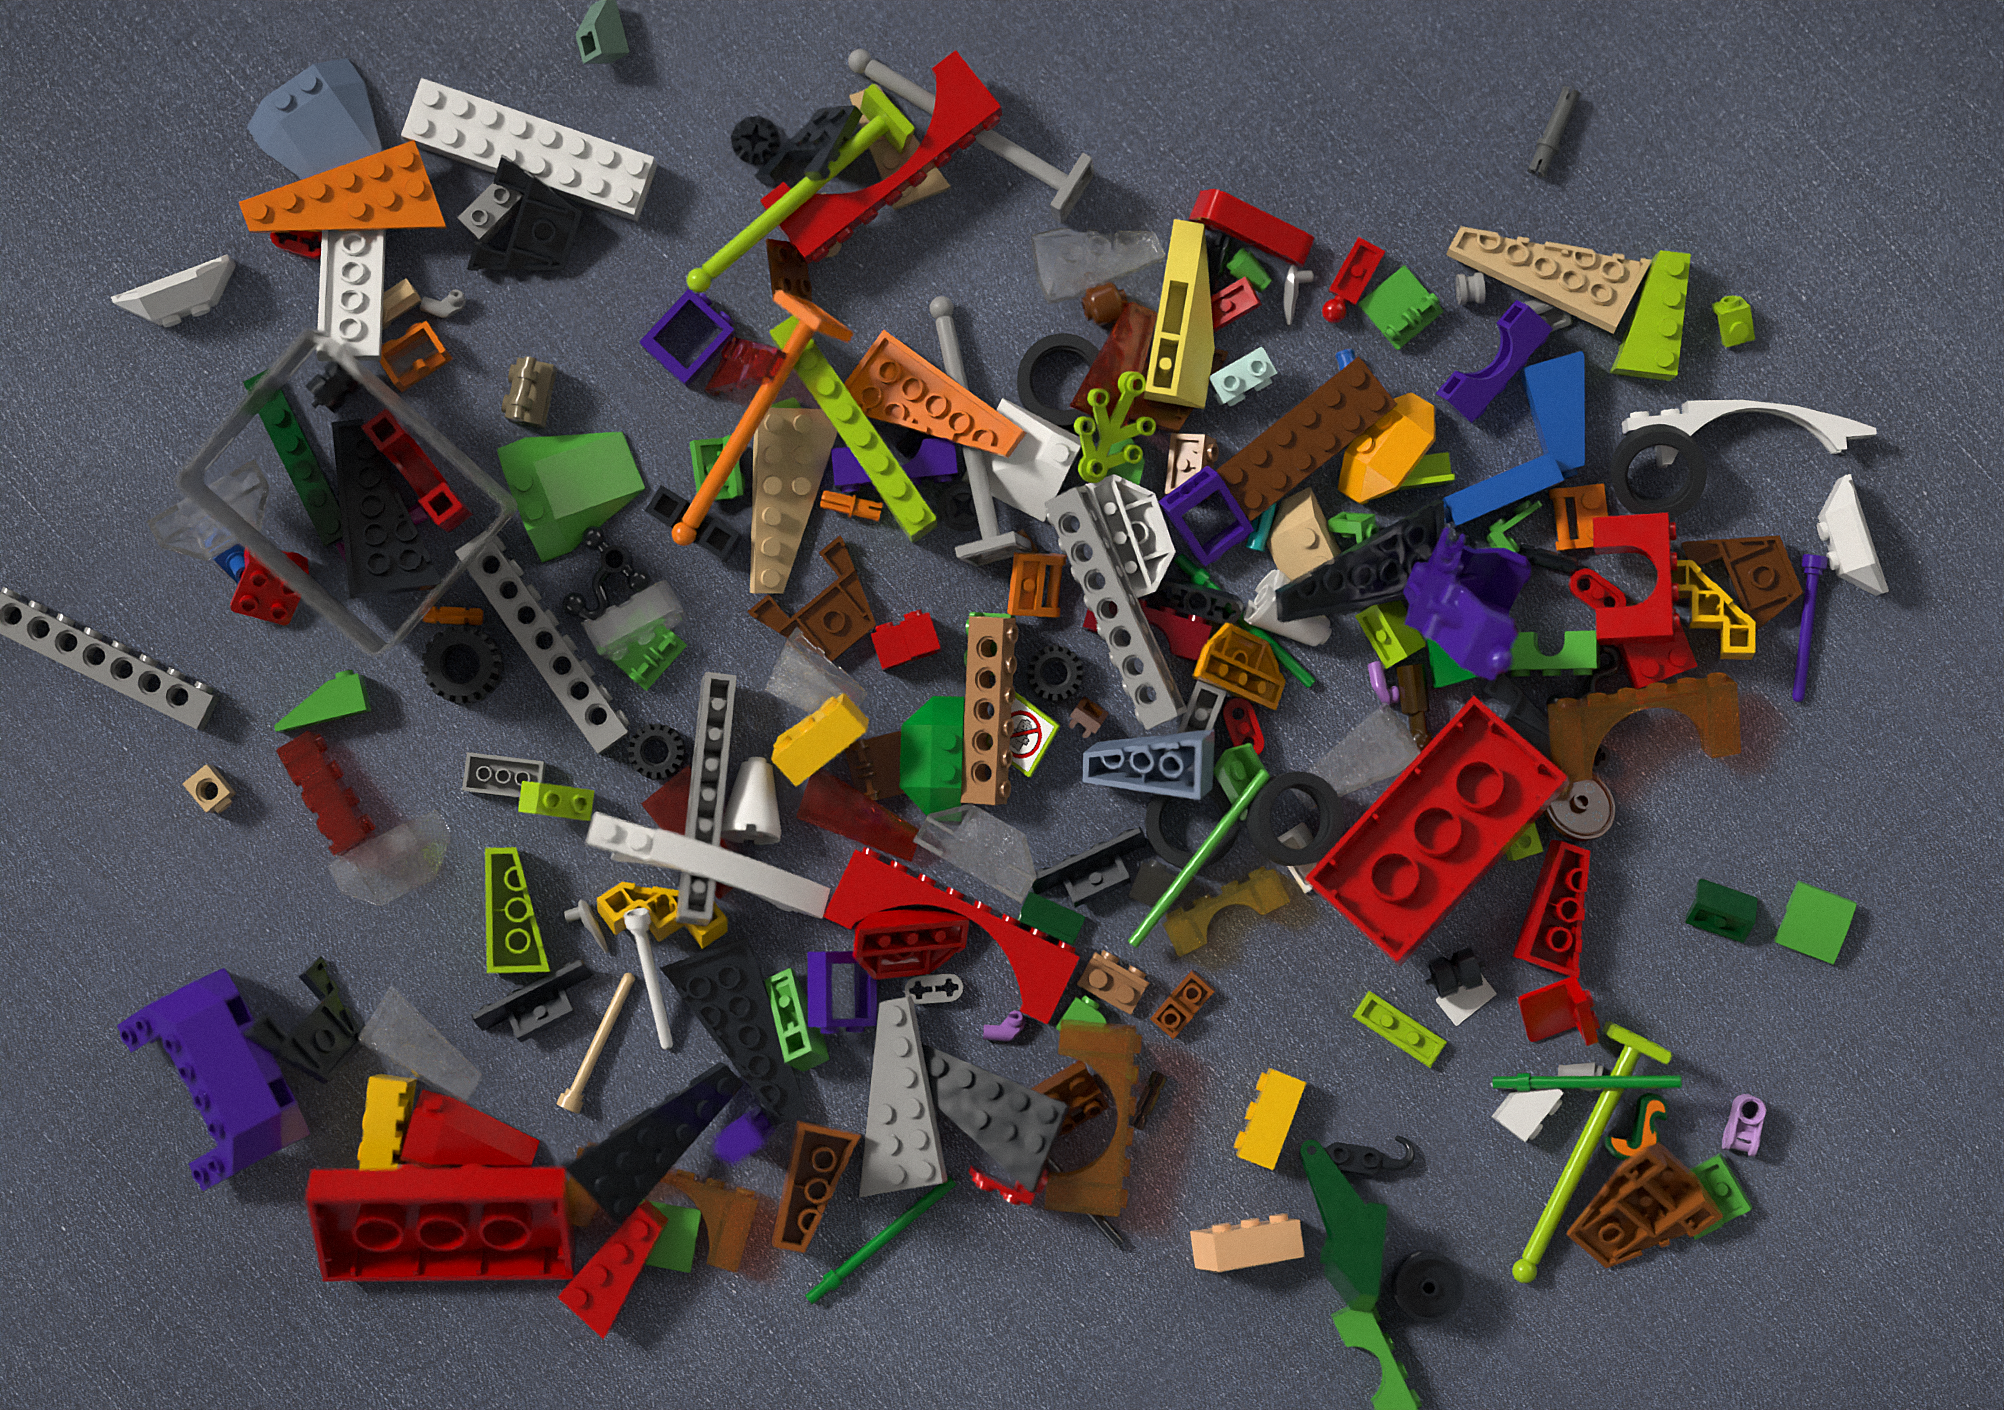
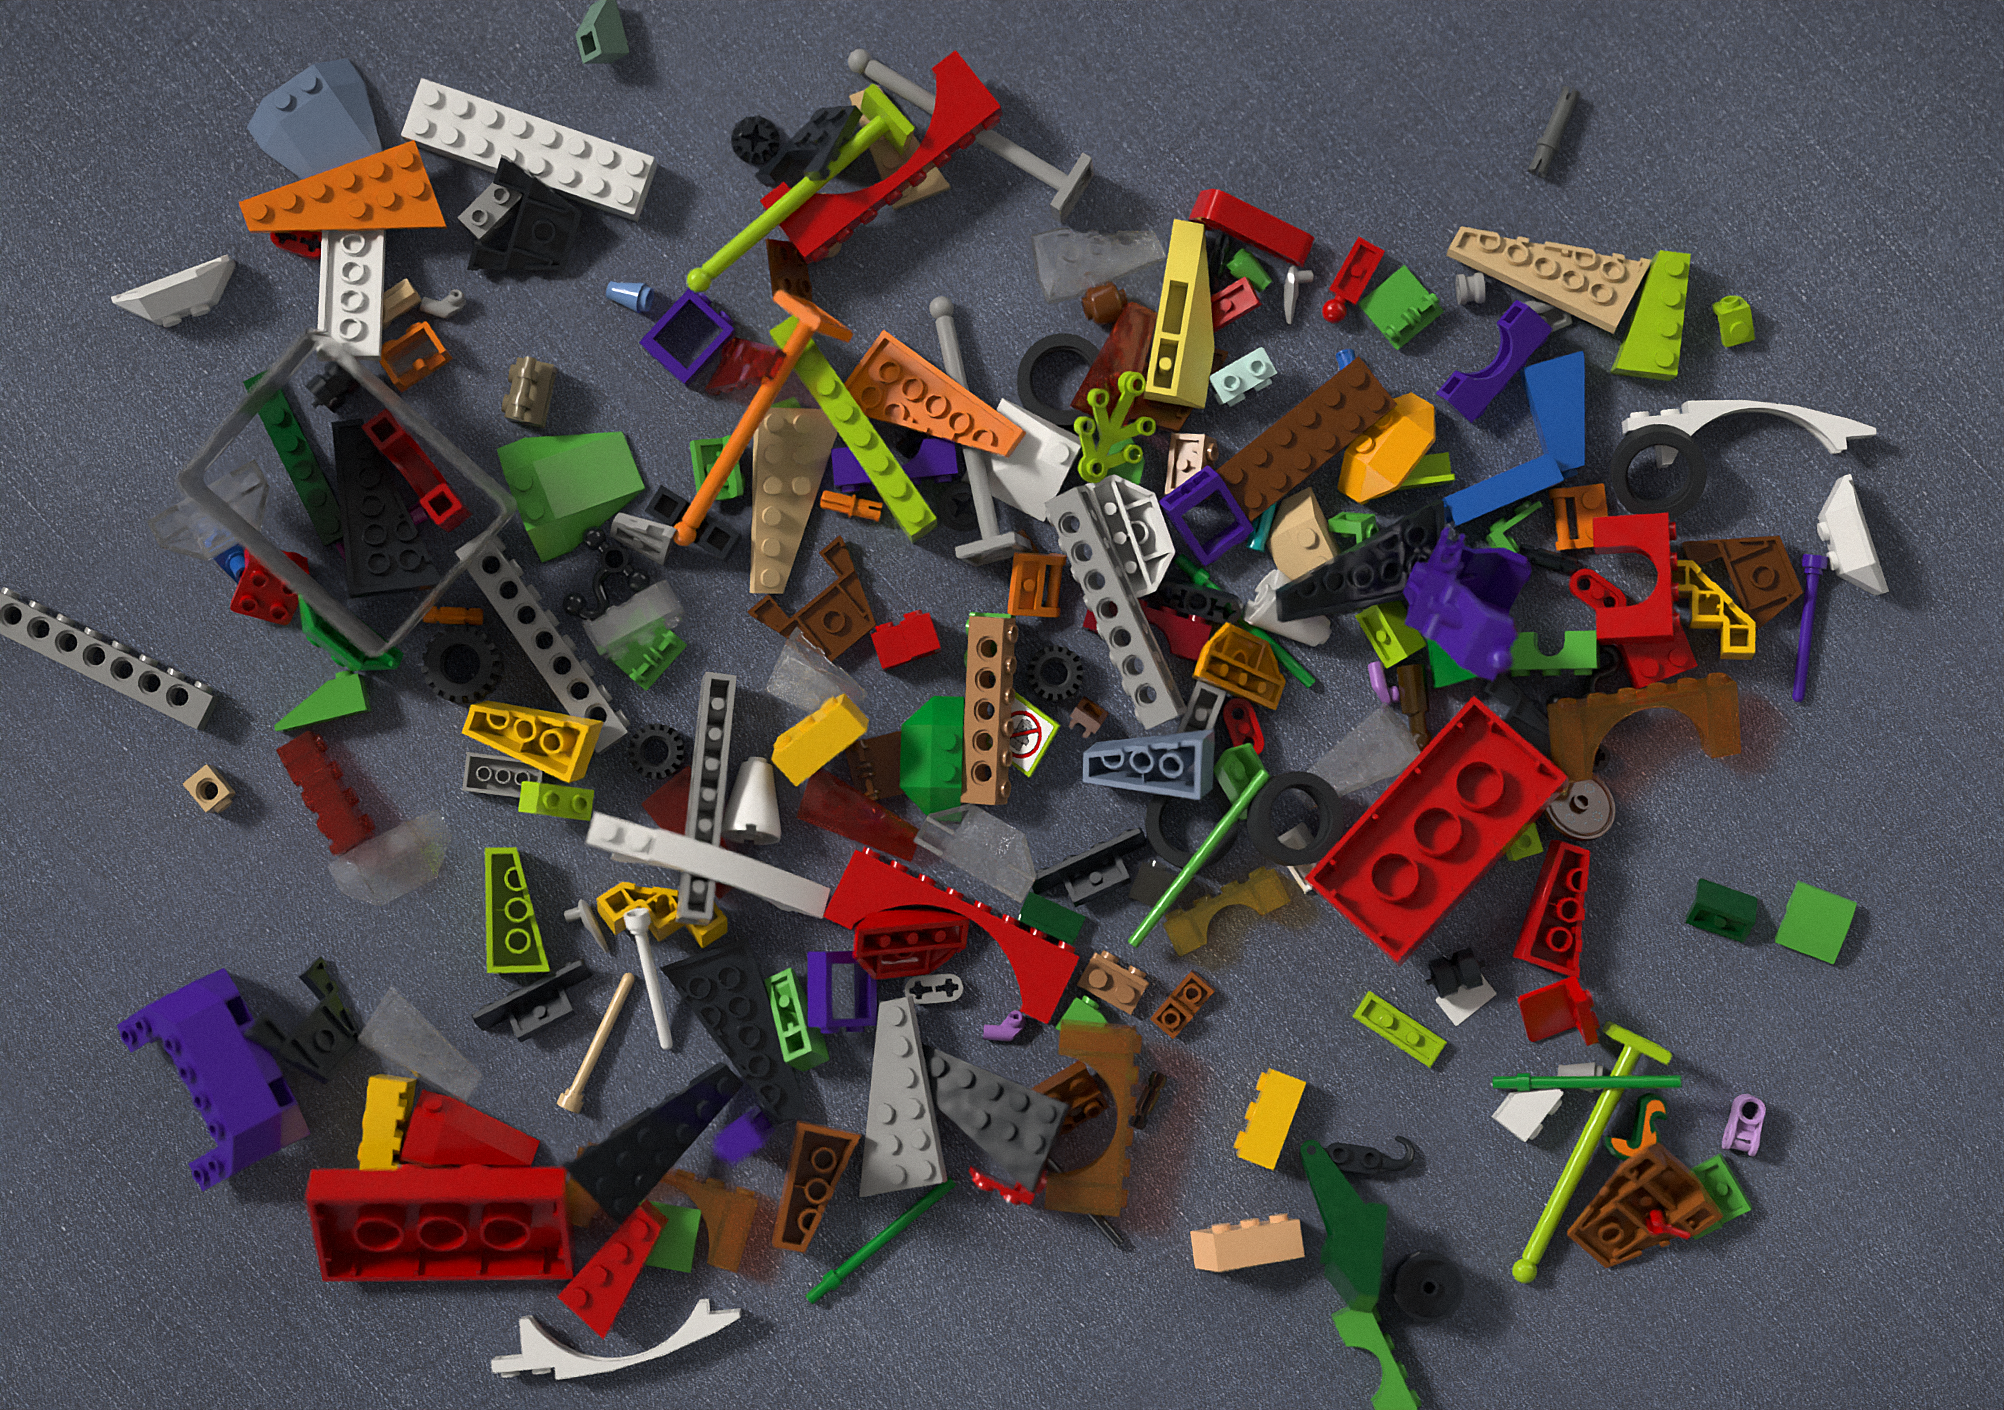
none -> green wedge [298,593,404,671]
none -> yellow wedge [462,700,604,783]
none -> white slope [491,1299,742,1380]
none -> medium blue cone [606,281,654,313]
none -> light grey wing [609,512,676,566]
none -> red hand [1645,1210,1690,1240]

